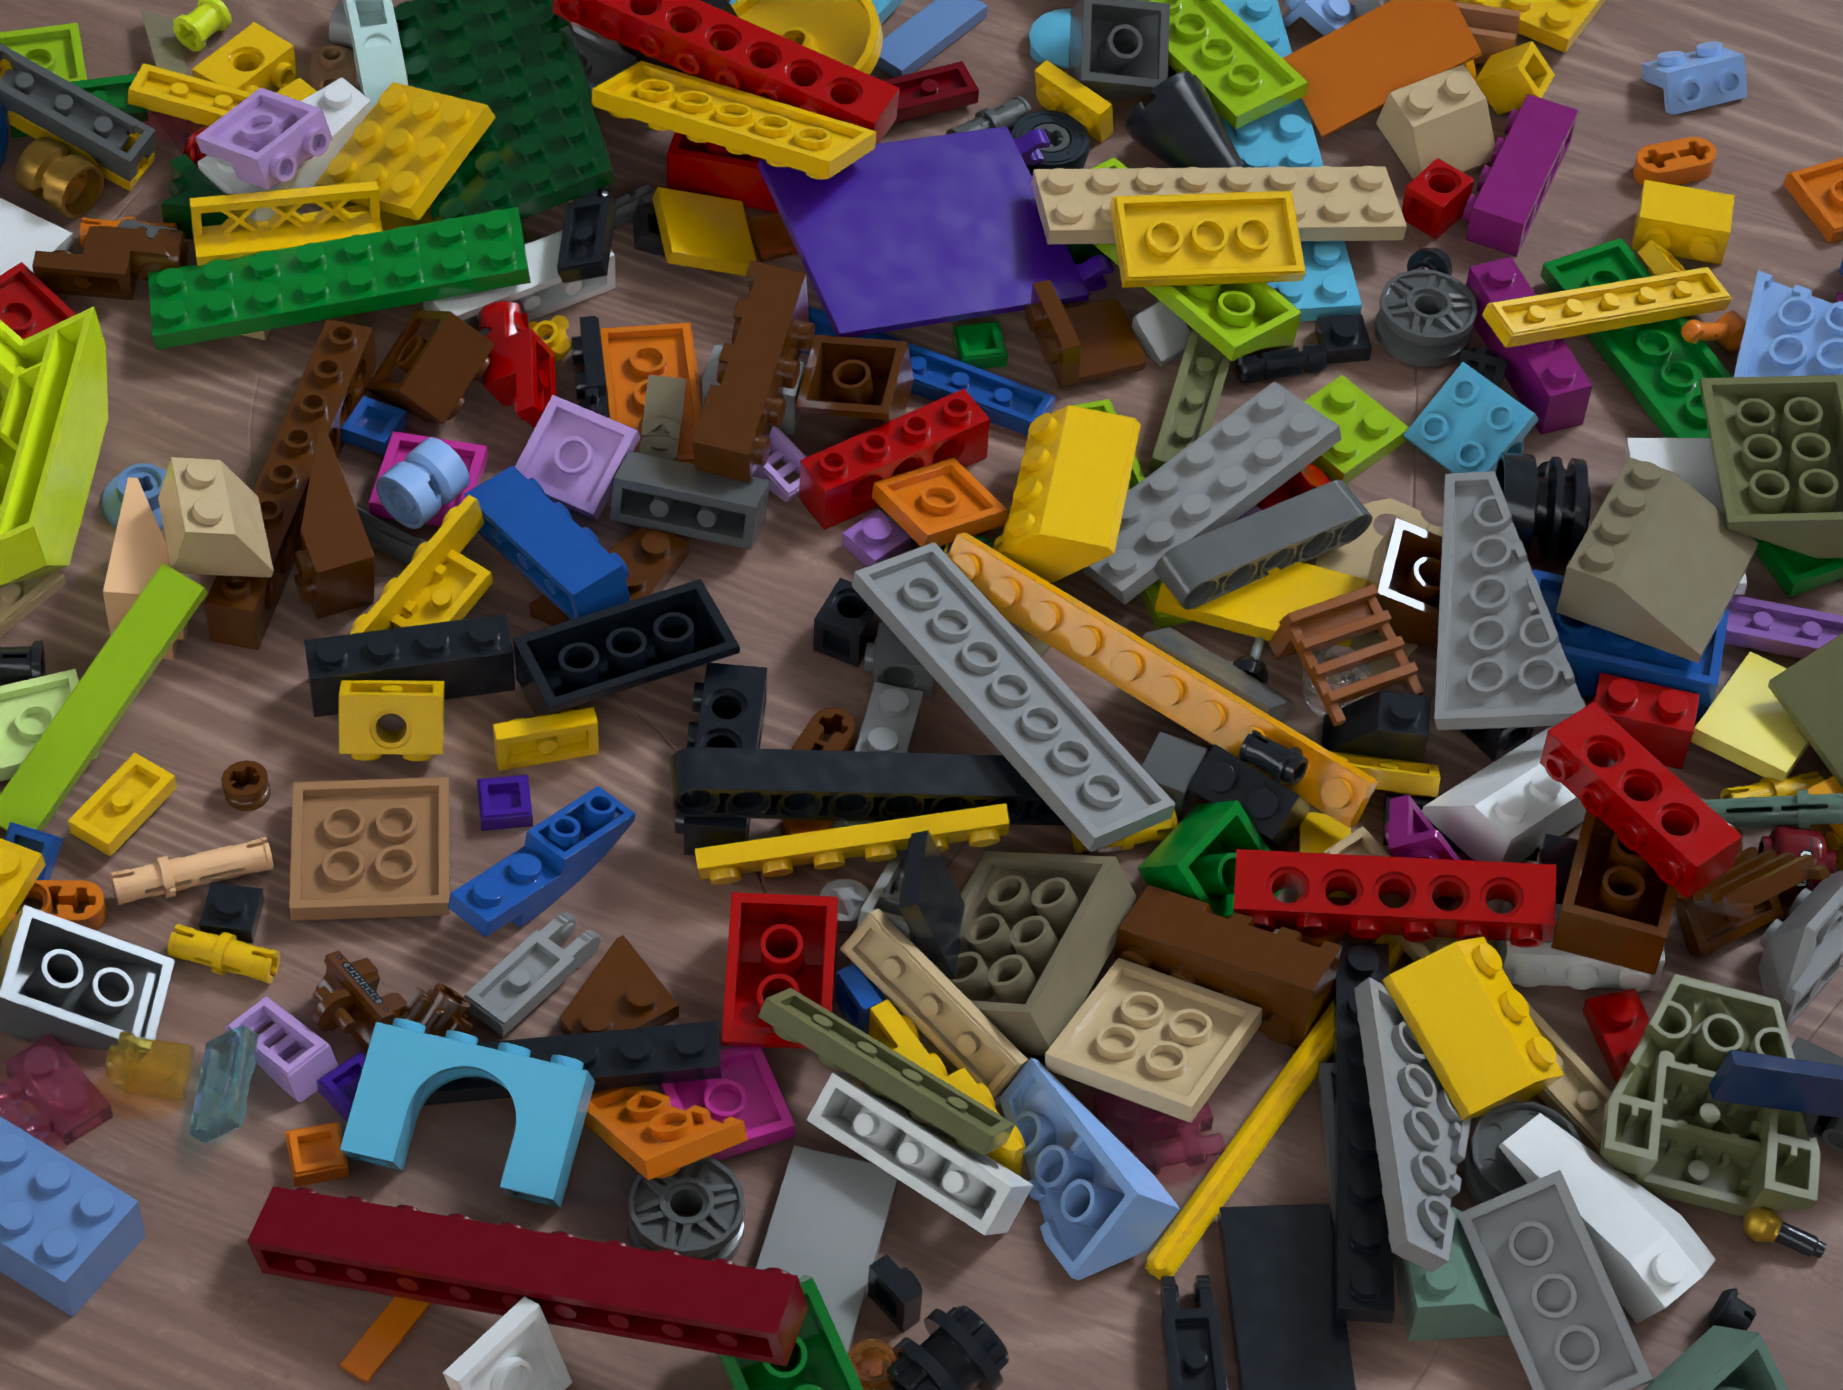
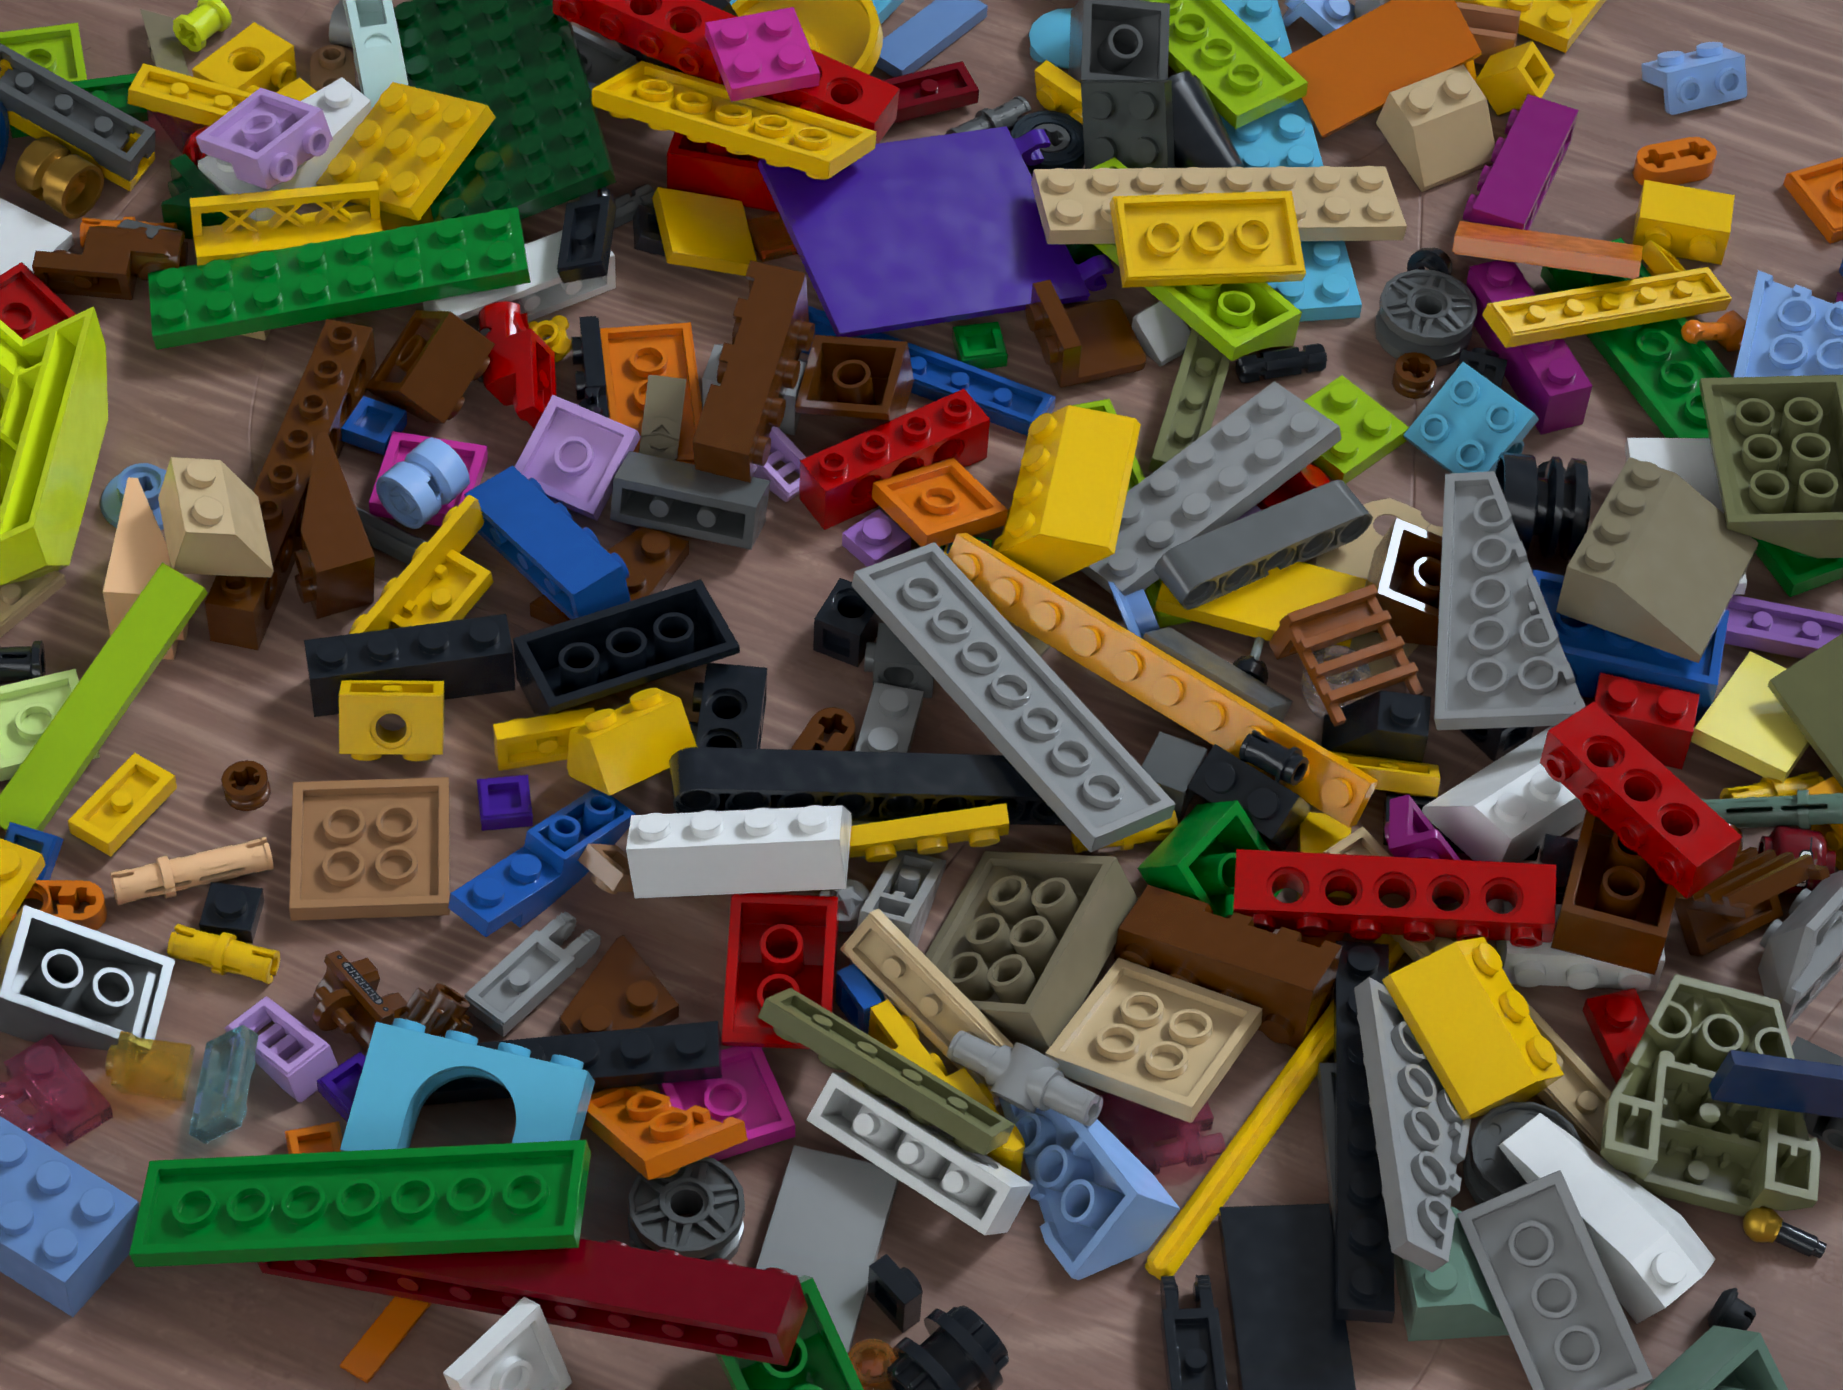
black tile [898,830,965,979] -> none
black plate [1315,314,1372,364] -> none
red brick [1401,158,1474,240] -> none
none -> green plate [129,1140,591,1267]
none -> yellow slope [567,688,697,796]
none -> medium nougat plate [578,843,633,894]
none -> white slope [626,805,852,899]
none -> dark pink plate [705,7,820,102]
none -> light grey pin [947,1030,1103,1126]
none -> pearl dark grey plate [1081,80,1175,169]
none -> medium blue piece [1108,582,1160,638]
none -> reddish brown bush [1392,352,1437,399]
none -> orange tile [1452,221,1643,279]

